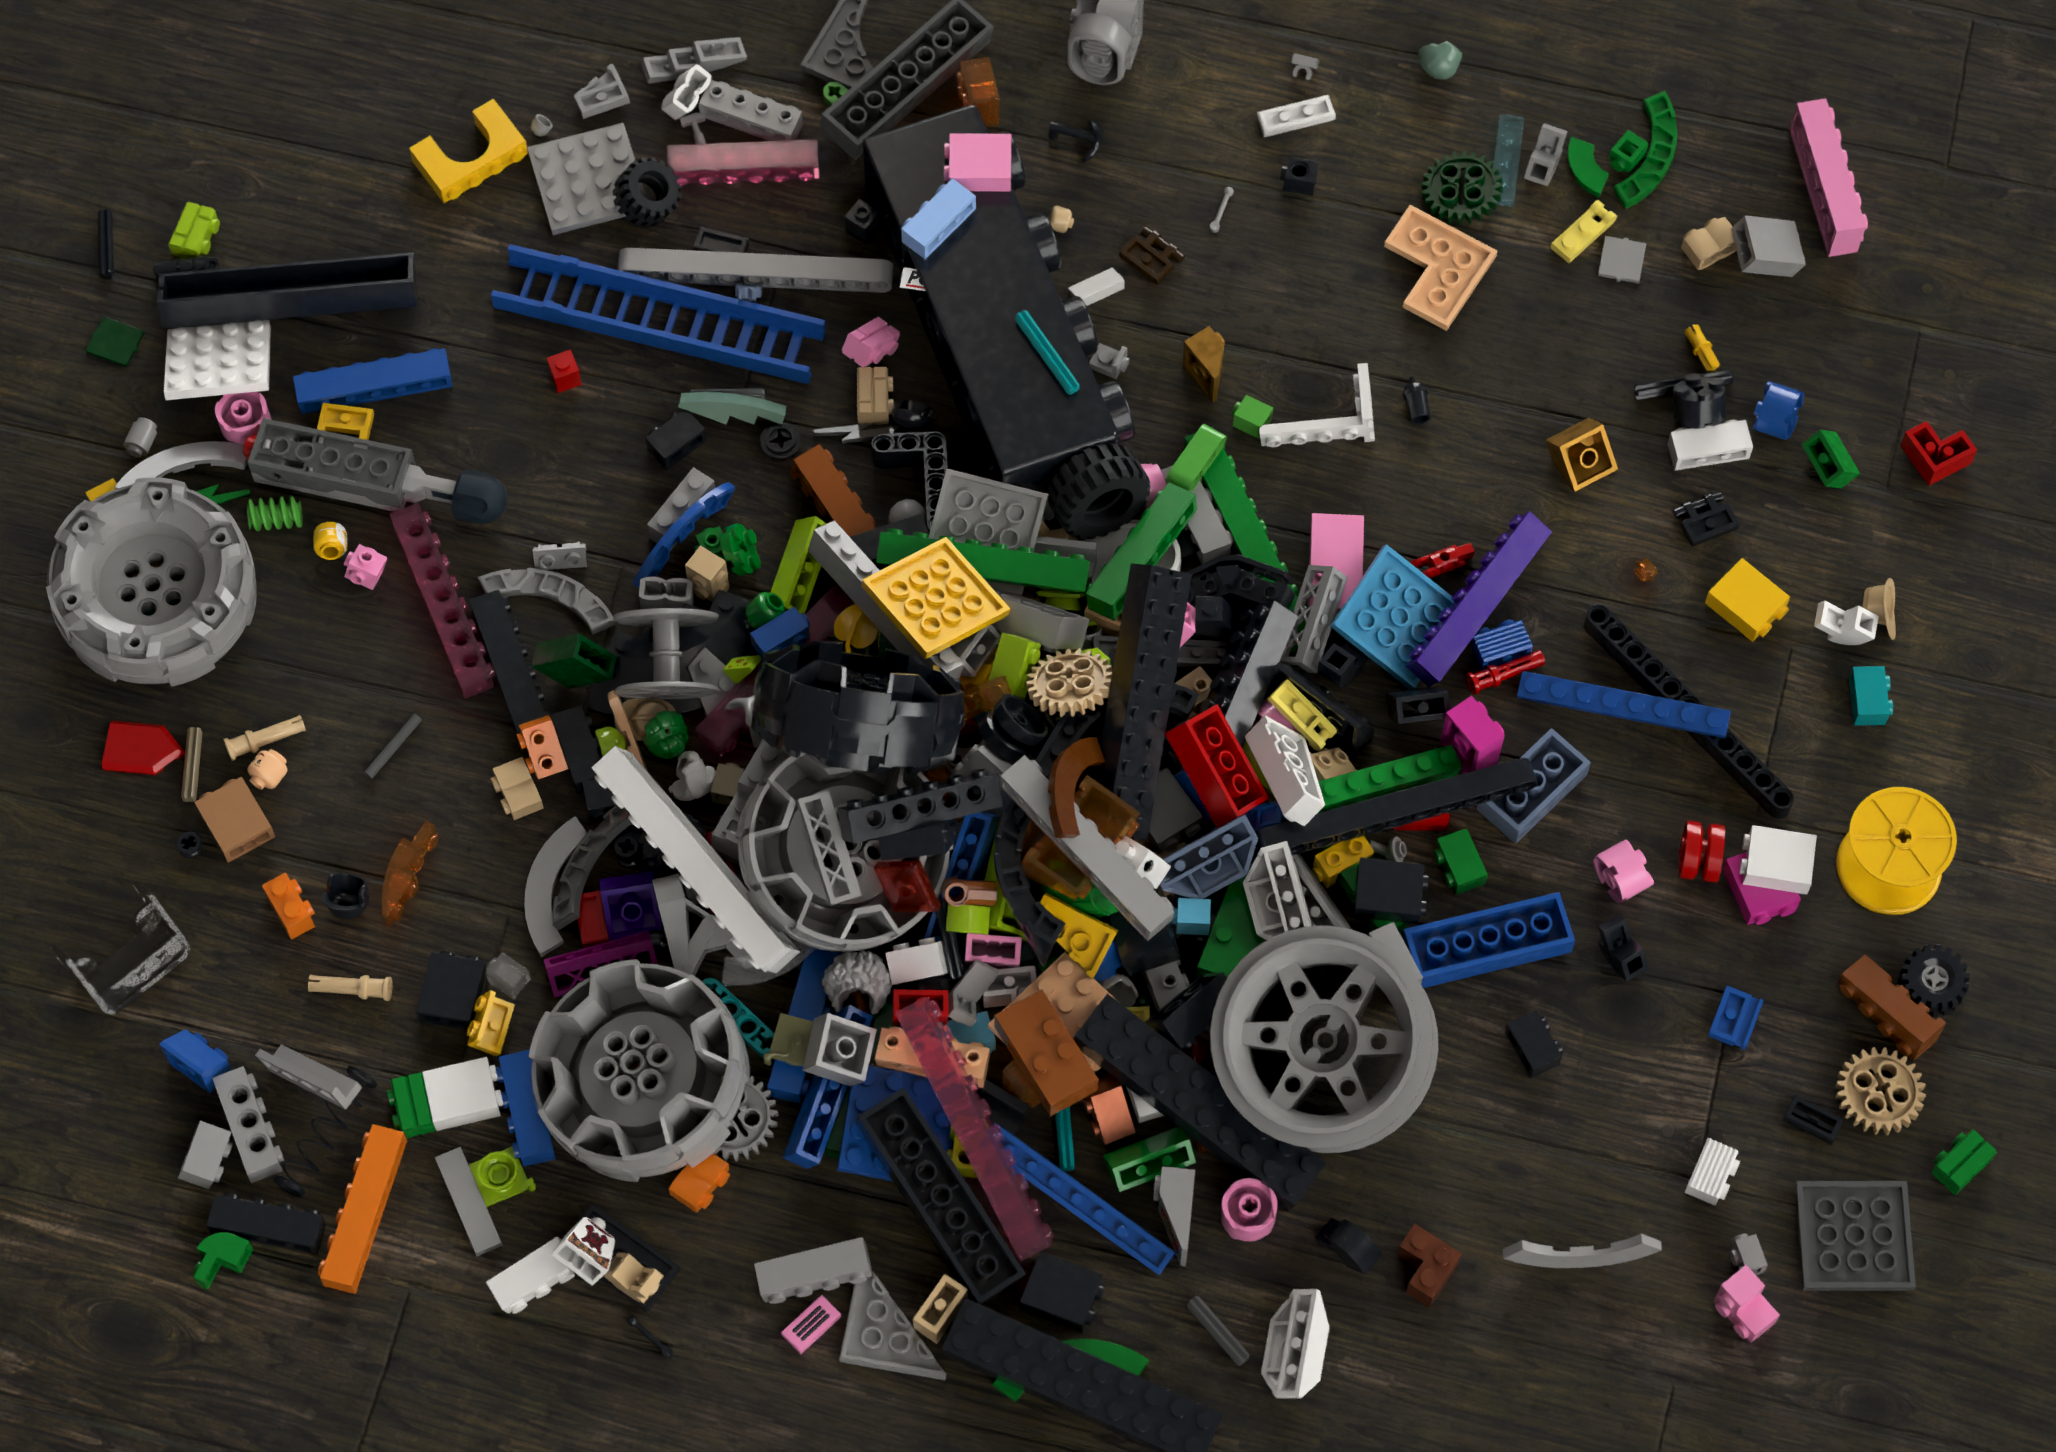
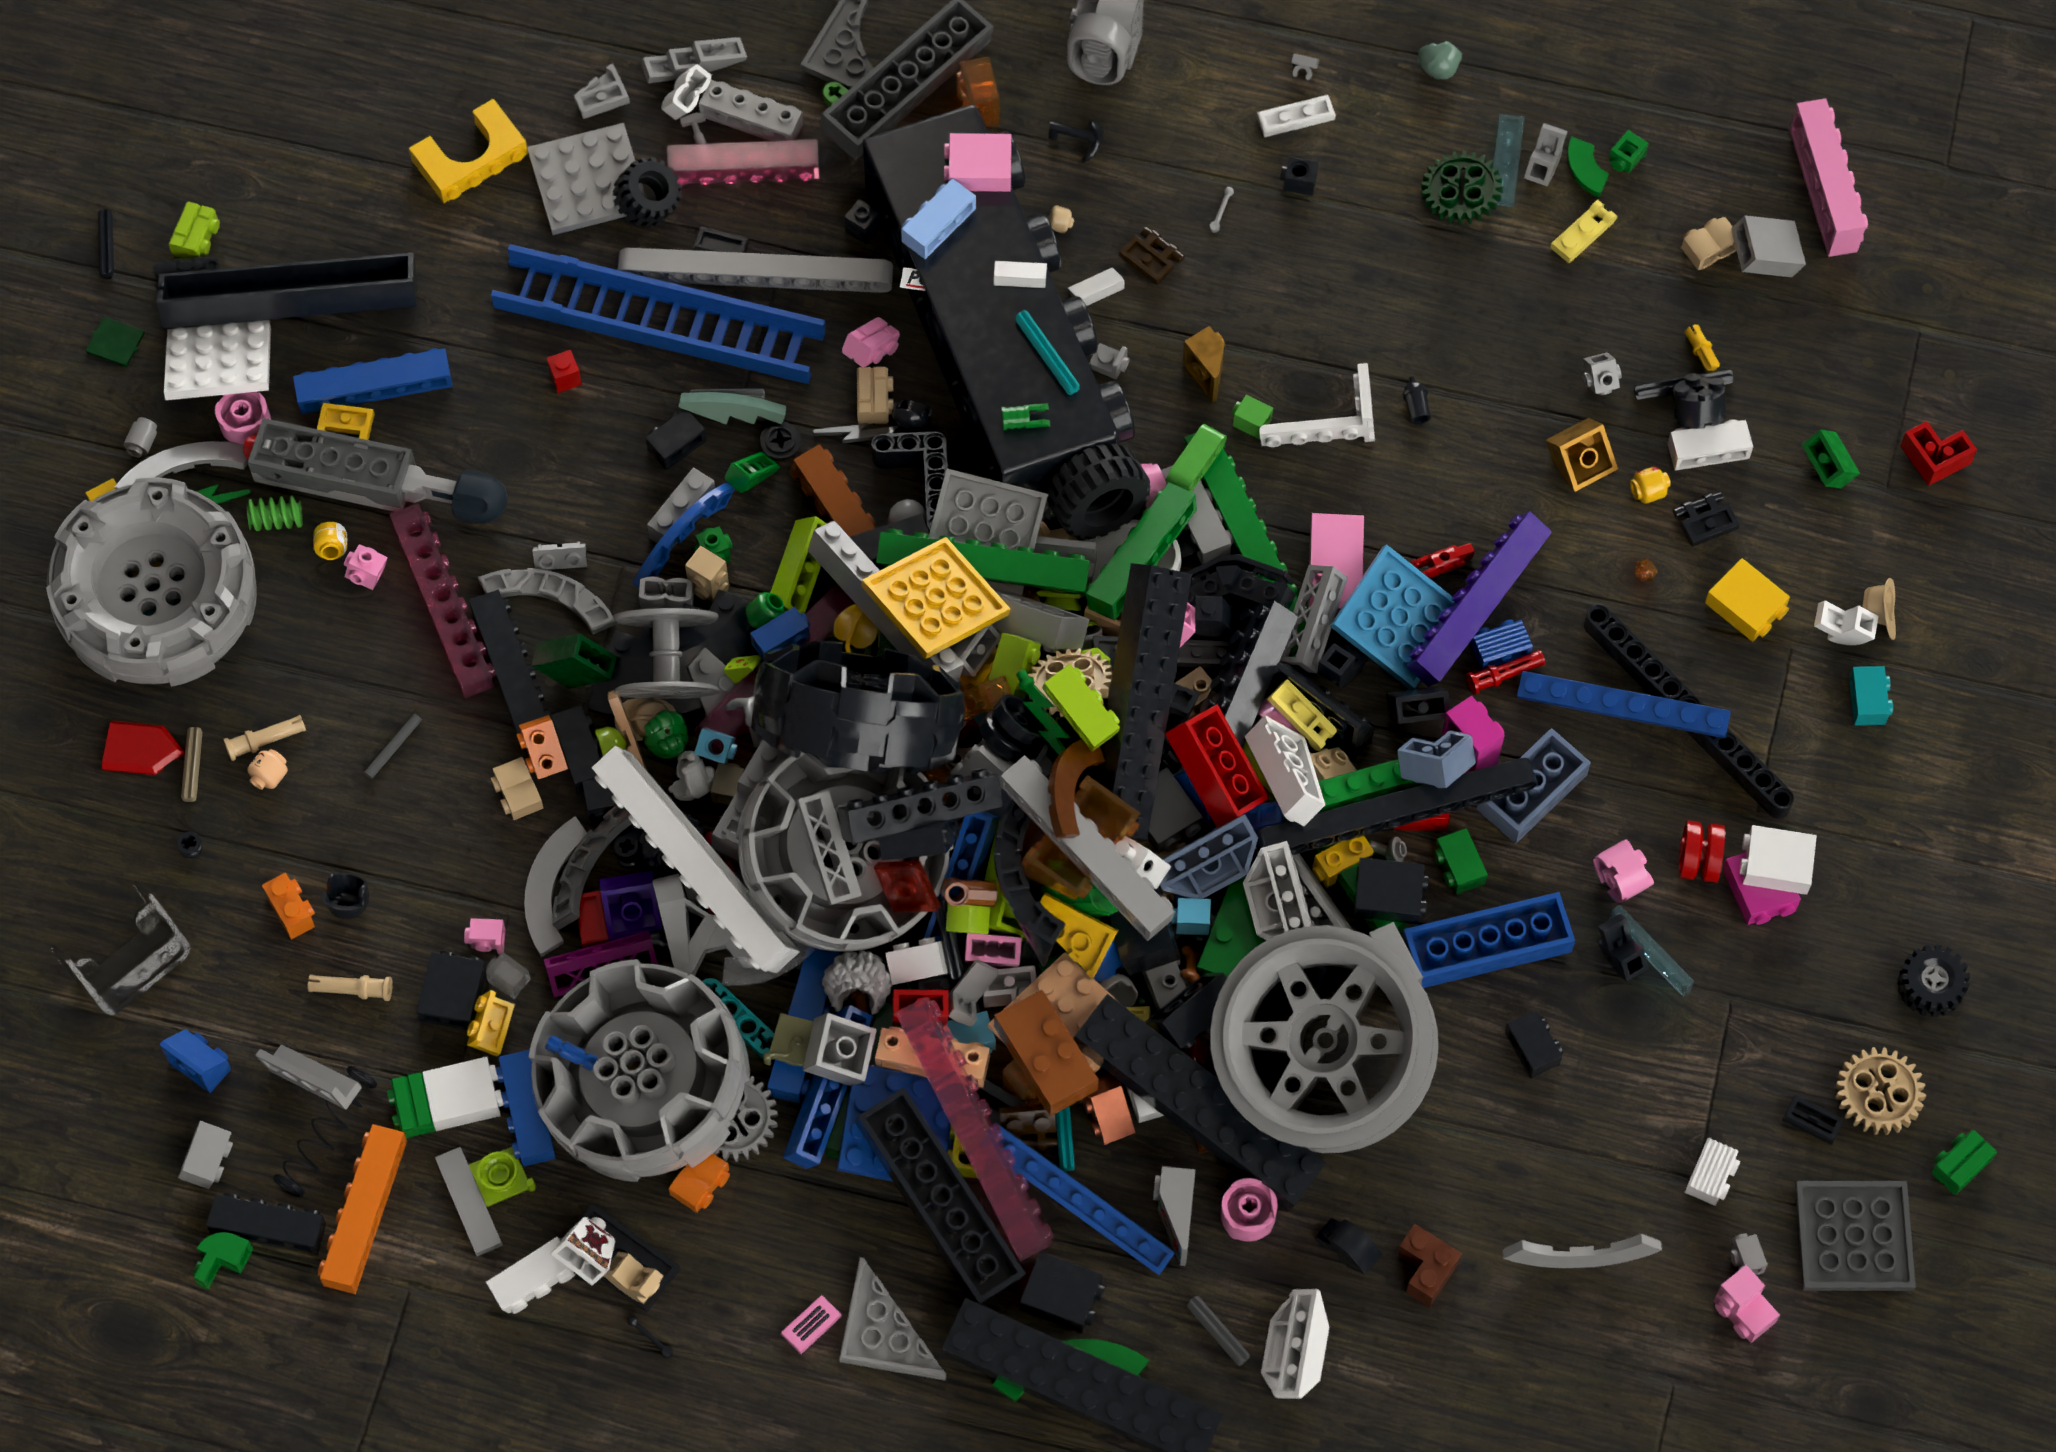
medium nougat brick [194,777,275,863] -> none
light grey brick [212,1066,284,1183] -> none
clear orange slope [382,821,438,927] -> none
light grey hinge [531,114,553,137] -> none
green plate [721,523,761,576] -> none
sand blue plate [735,283,763,302] -> none
light grey brick [754,1237,873,1304] -> none
tan brick [913,1274,968,1344] -> none
green brick [1103,1127,1196,1192] -> none
light nougat plate [1384,205,1497,331] -> none
light grey piece [1598,236,1646,283] -> none
green tile [1613,91,1677,209] -> none
blue plate [1708,986,1764,1051] -> none
blue brick [1753,381,1804,440] -> none
yellow piece [1836,787,1957,915] -> none
dark orange wedge [1837,955,1946,1061] -> none
none -> bright pink brick [464,918,506,955]
none -> blue axle [545,1035,598,1071]
none -> medium azure brick [694,728,738,764]
none -> green slope [725,451,780,493]
none -> white slope [994,261,1047,288]
none -> dark brown plate [999,1104,1057,1152]
none -> green hinge [1001,403,1050,431]
none -> green piece [1016,670,1070,755]
none -> lime brick [1042,664,1120,752]
none -> dark orange piece [1180,945,1202,983]
none -> sand blue brick [1397,731,1476,788]
none -> light grey brick [1582,352,1622,395]
none -> clear light blue tile [1610,904,1694,996]
none -> yellow head [1630,466,1671,504]

